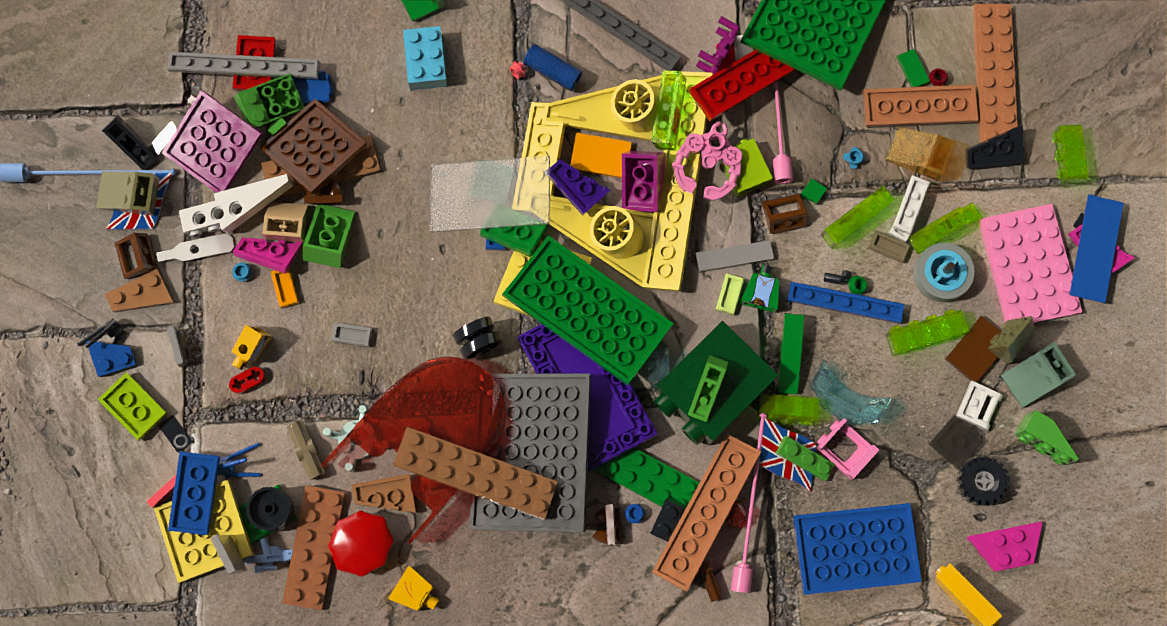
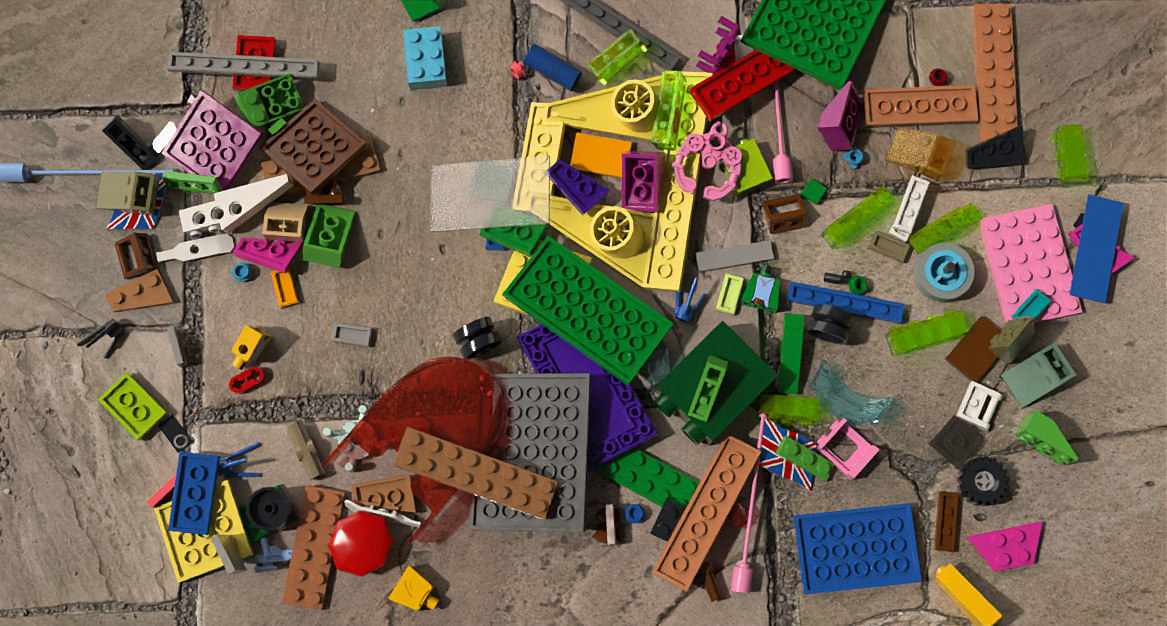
blue wing [86,341,137,377] -> none
blue piece [292,70,334,106] -> none
green tile [896,49,930,87] -> none
none -> bright green plate [162,171,222,194]
none -> white piece [345,500,421,528]
none -> clear neon green brick [587,28,647,85]
none -> blue plant [673,277,706,323]
none -> black wheel [806,304,855,345]
none -> magenta slope [817,81,864,150]
none -> reddish brown tile [934,491,959,552]
none -> teal tile [1010,288,1051,321]

